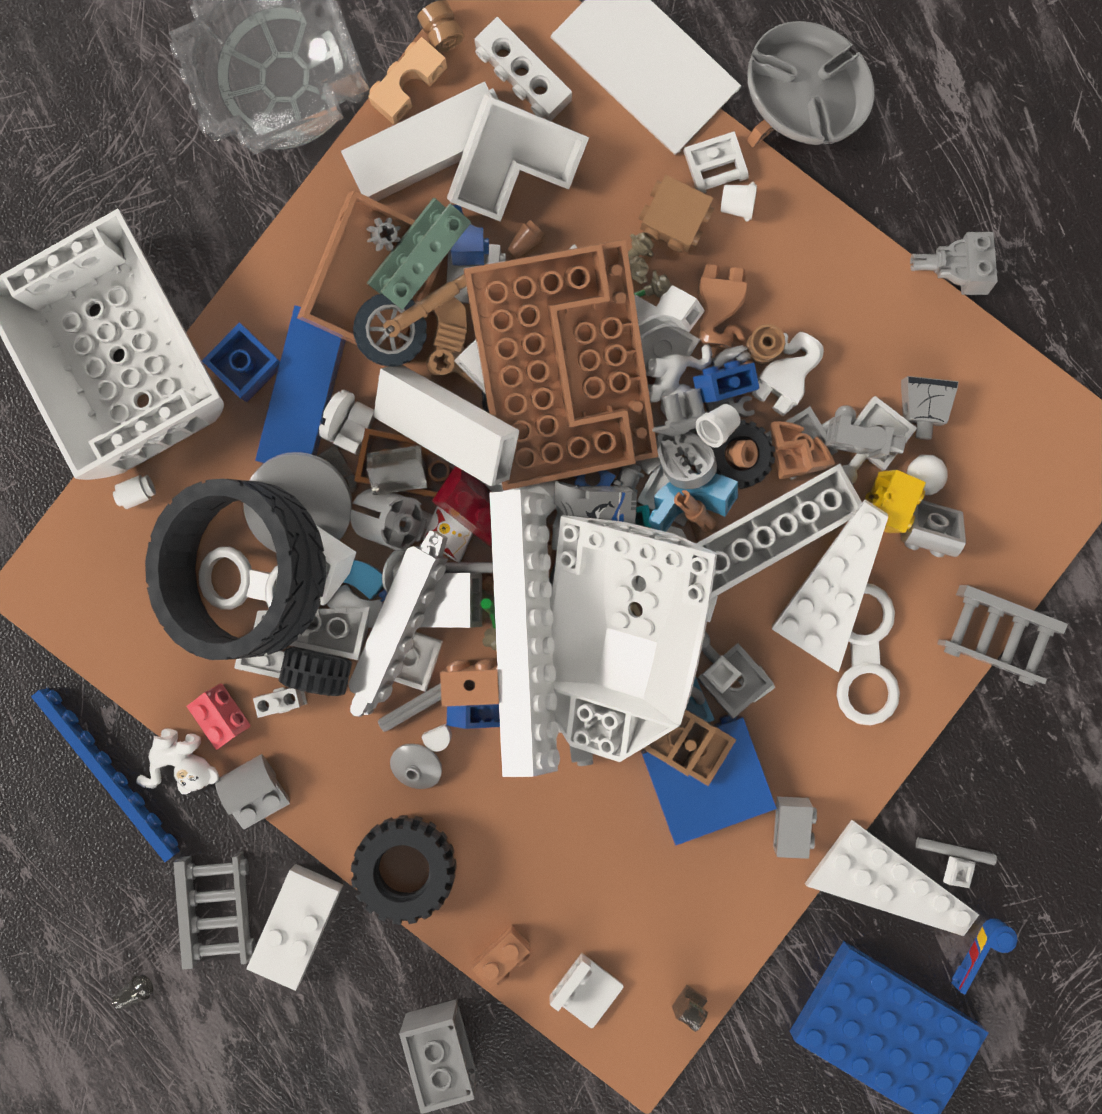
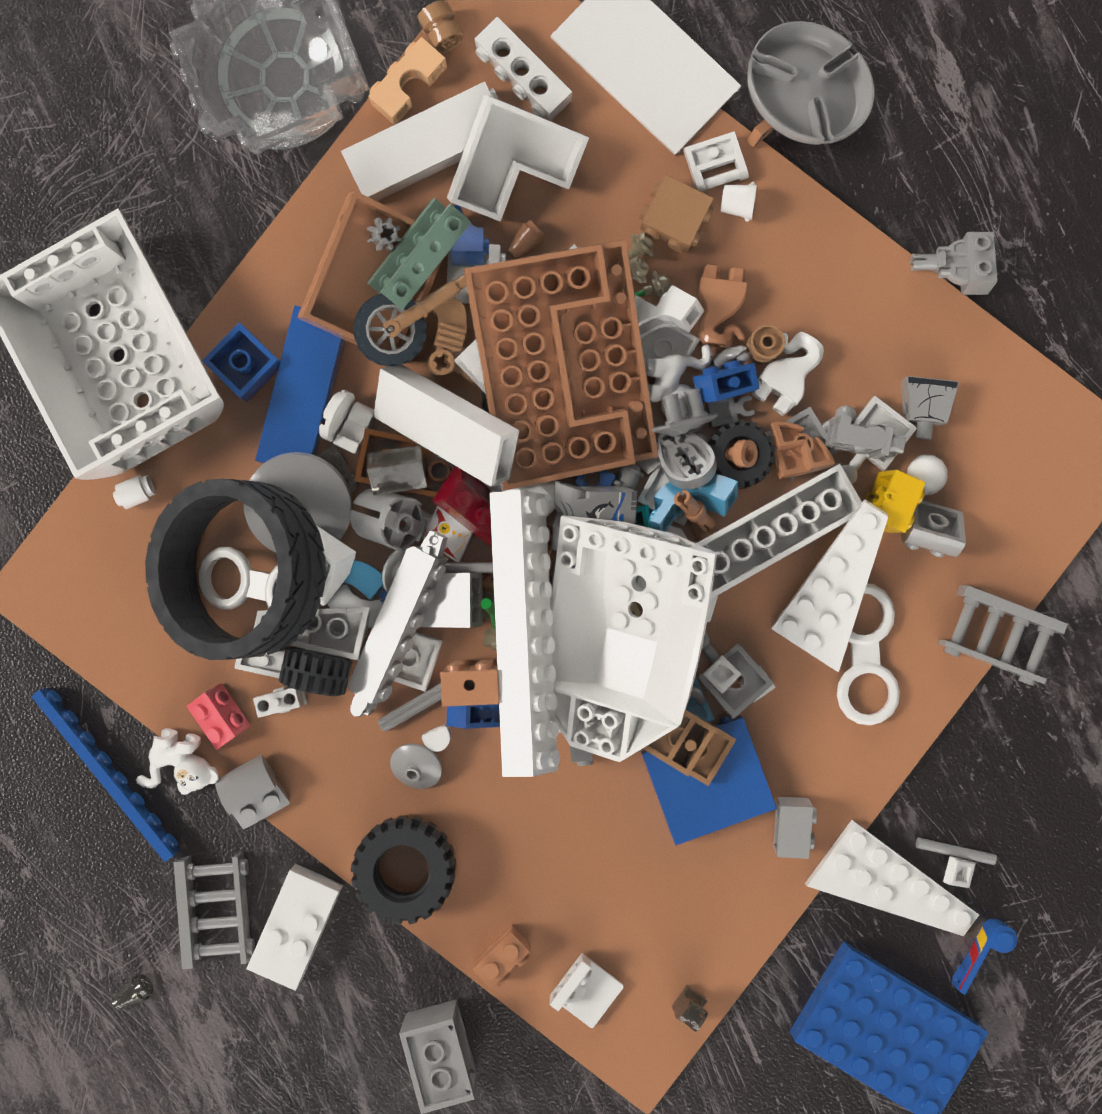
white piece [696,404,740,447] -> none

